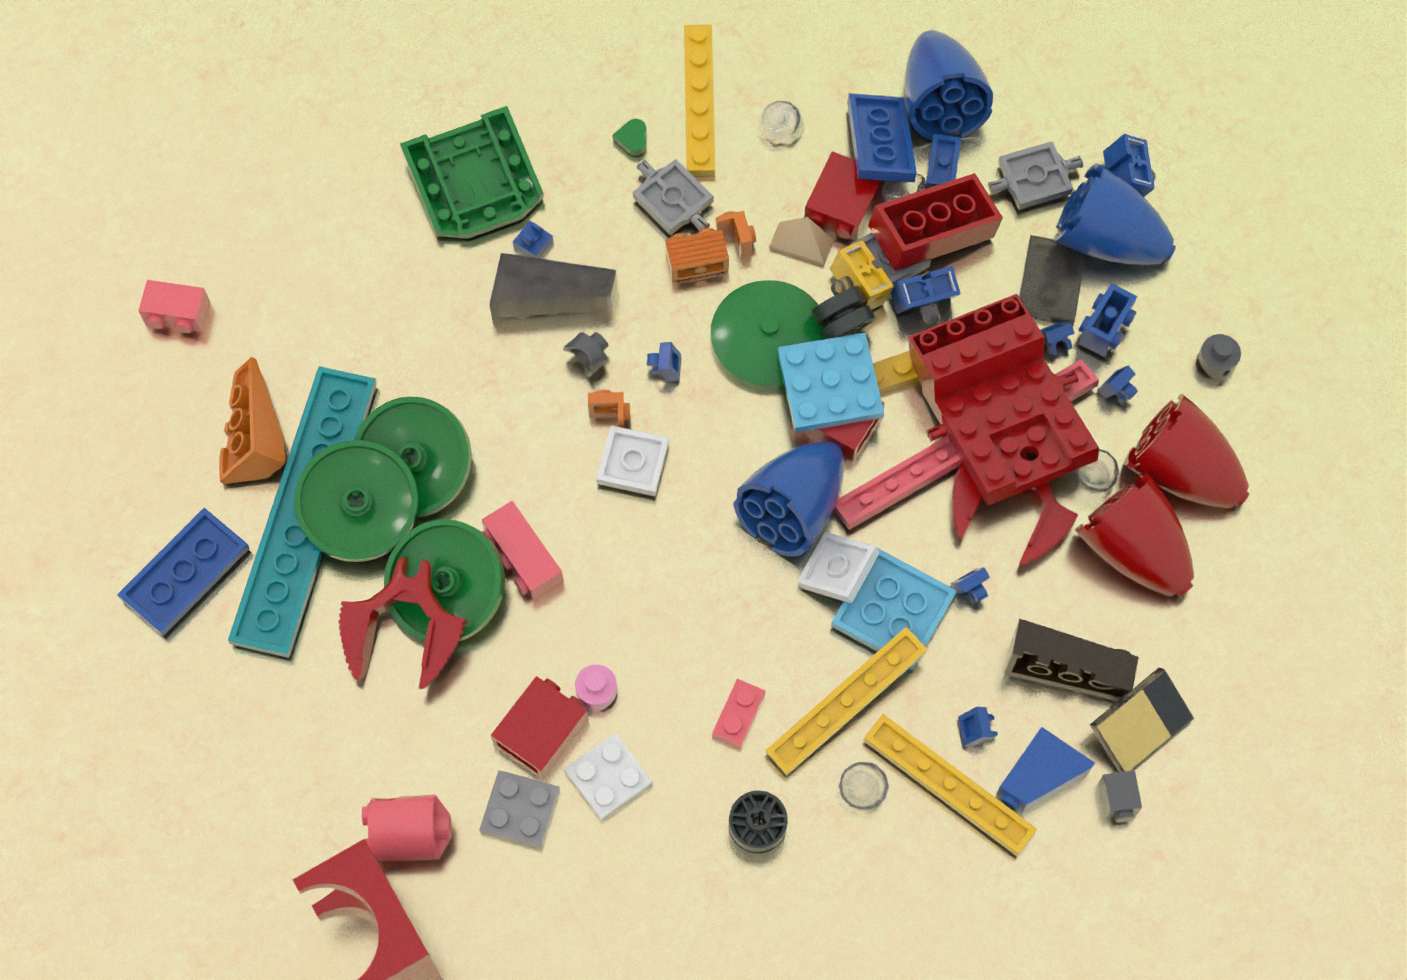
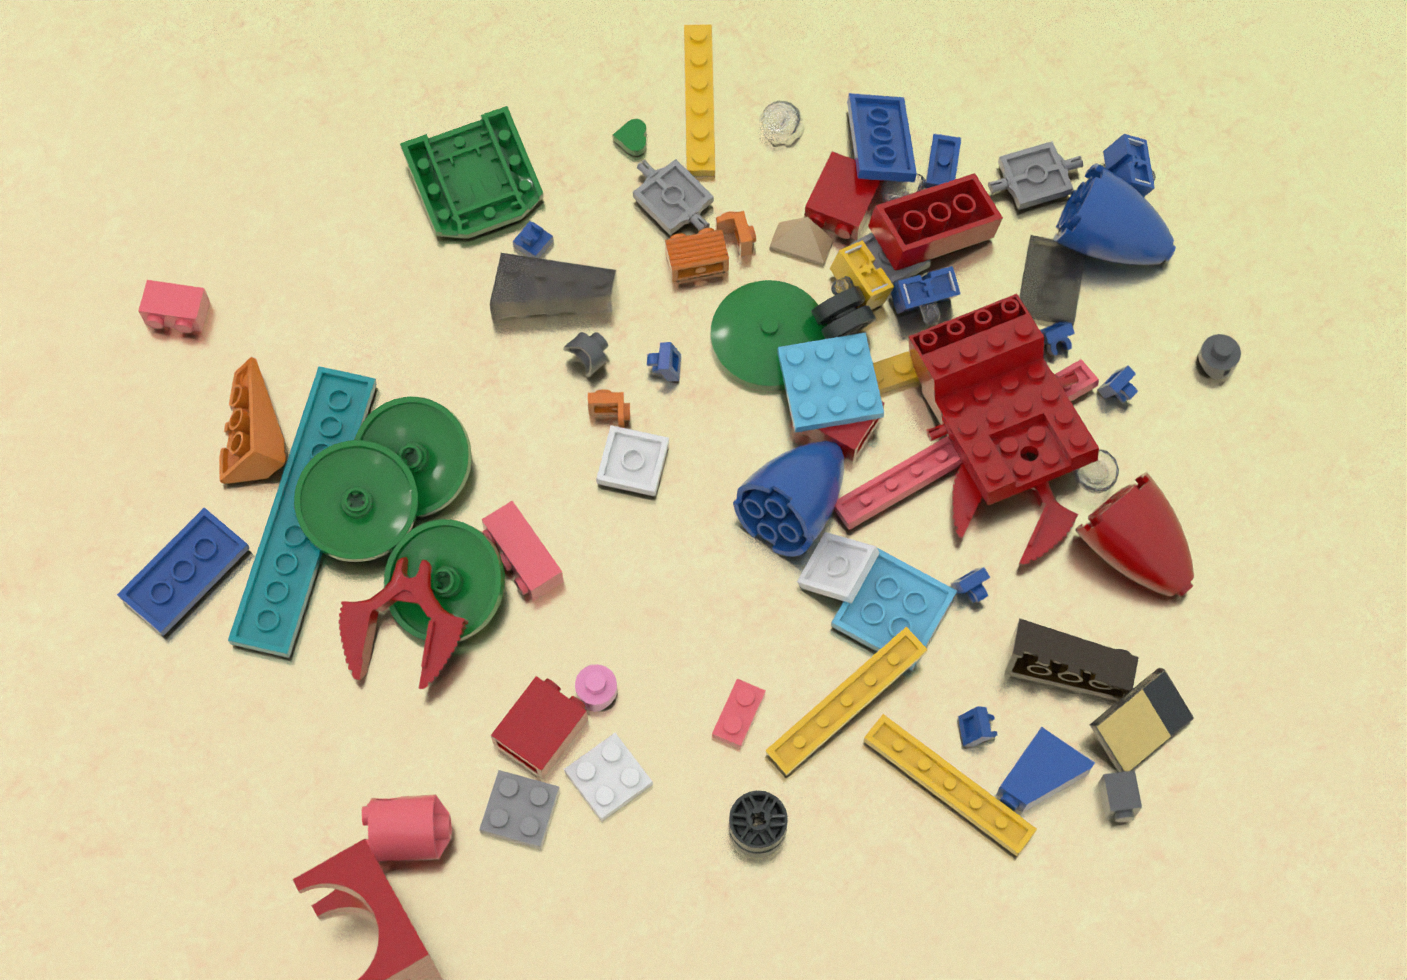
clear hair [839,762,889,810] -> none
blue cylinder [905,30,994,140] -> none
blue brick [1078,283,1138,357] -> none
red cylinder [1124,394,1250,508] -> none

